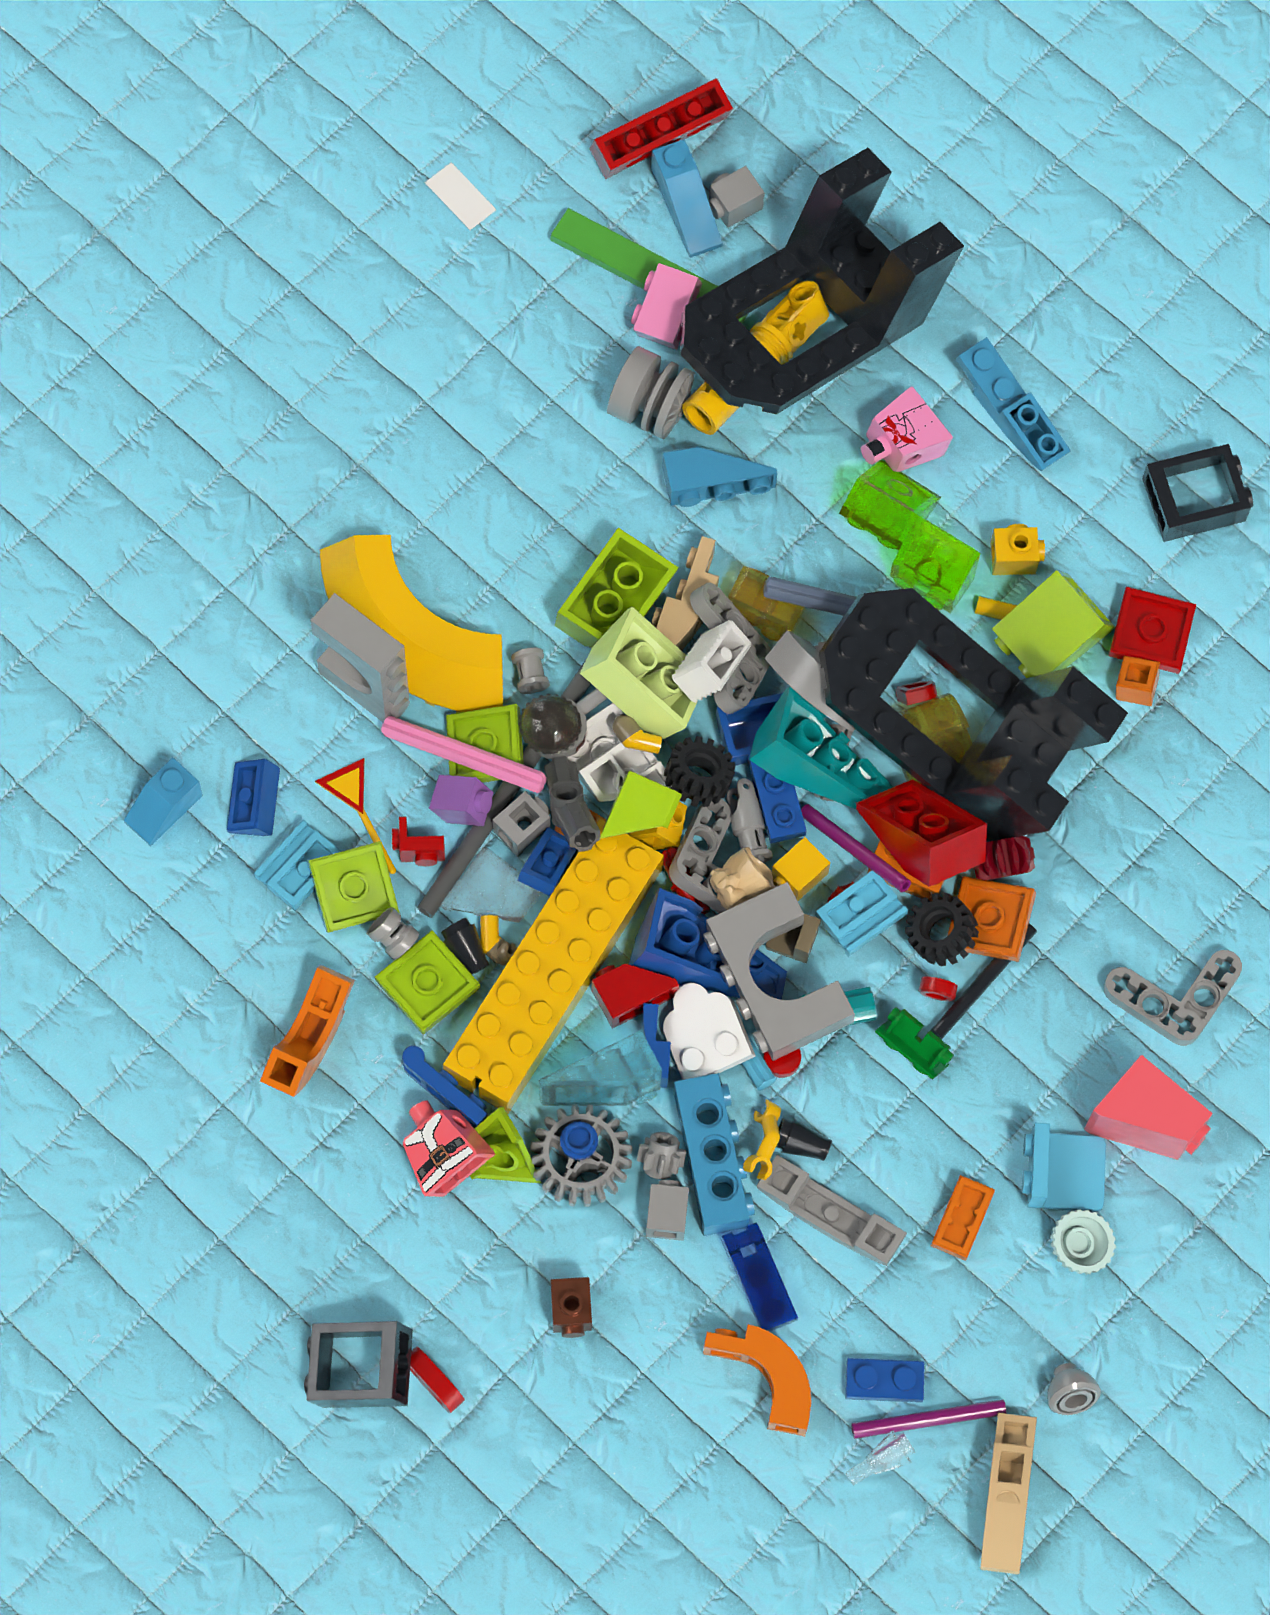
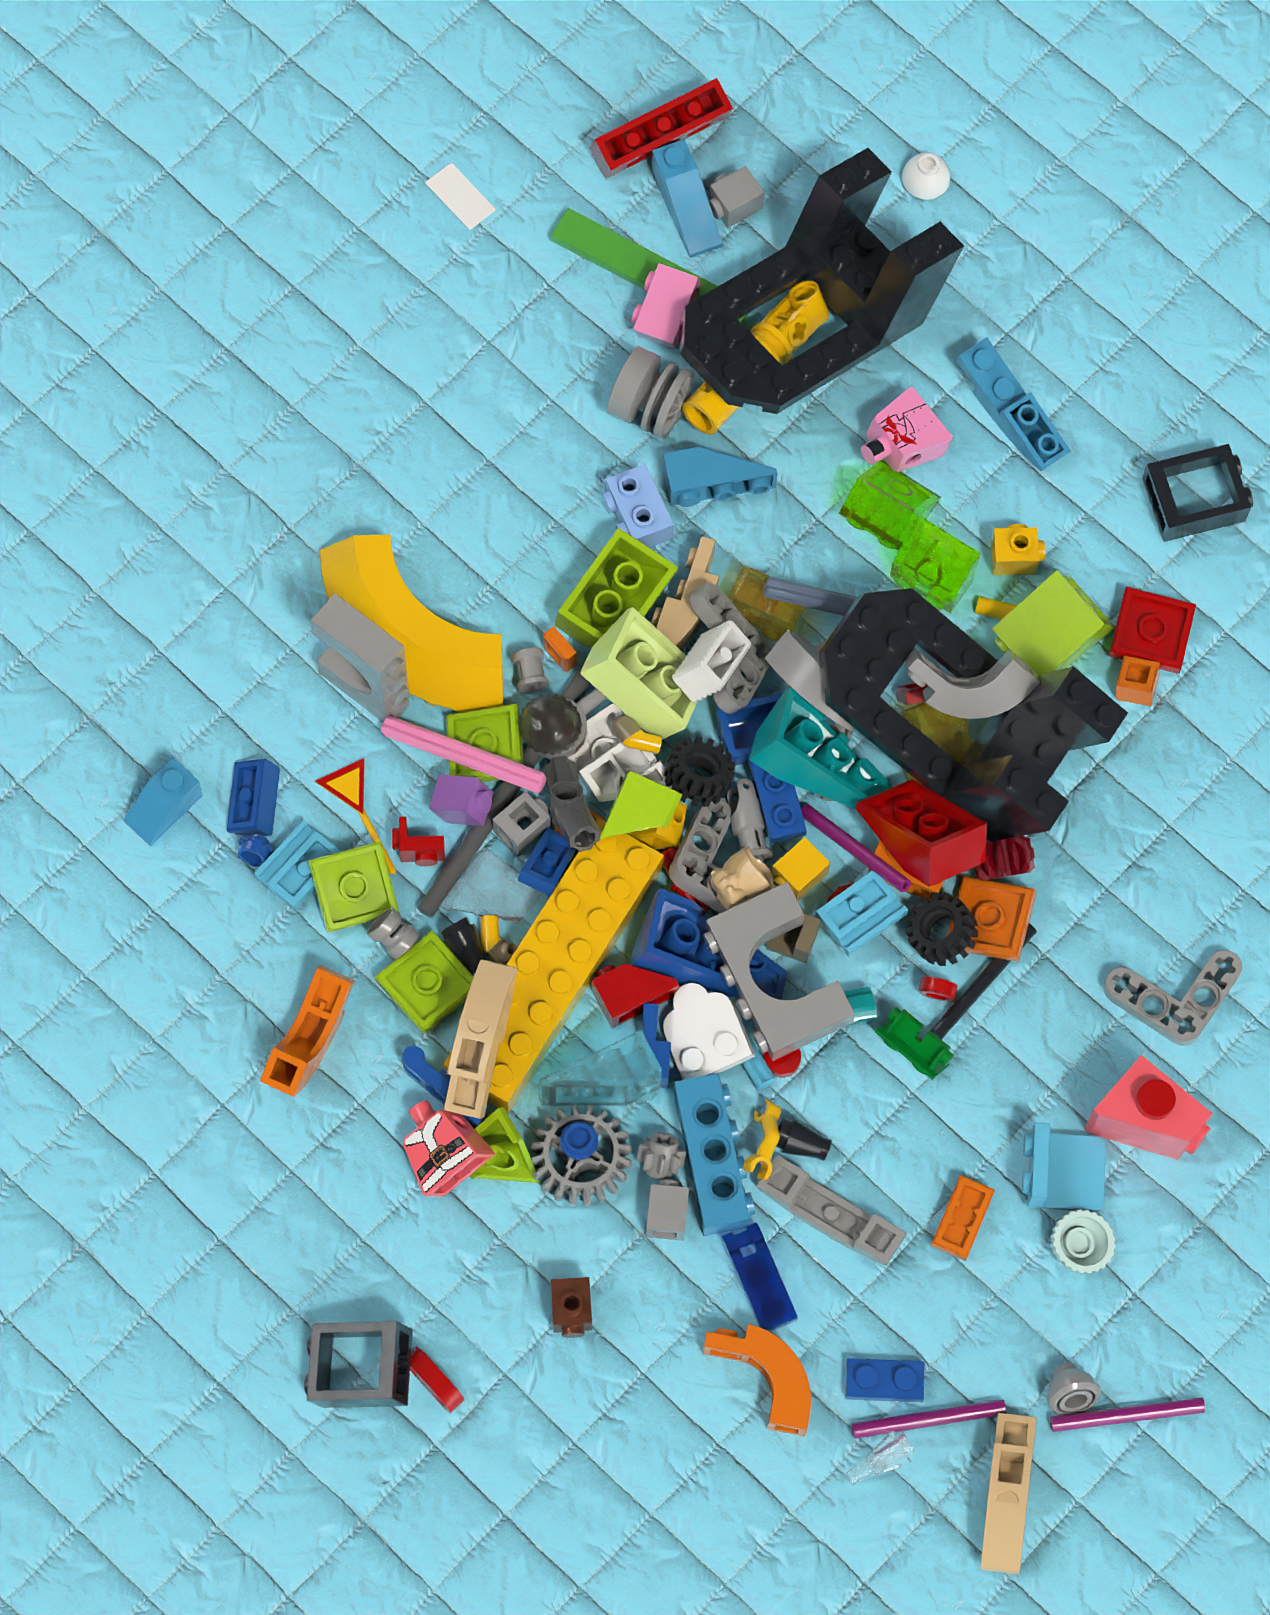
none -> blue plate [238,834,273,867]
none -> tan slope [444,959,518,1119]
none -> orange tile [543,626,577,672]
none -> light blue brick [602,464,674,548]
none -> white brick [902,152,950,200]
none -> light grey arch [905,647,1040,719]
none -> magenta piece [1050,1397,1205,1432]
none -> red tile [1136,1079,1176,1120]

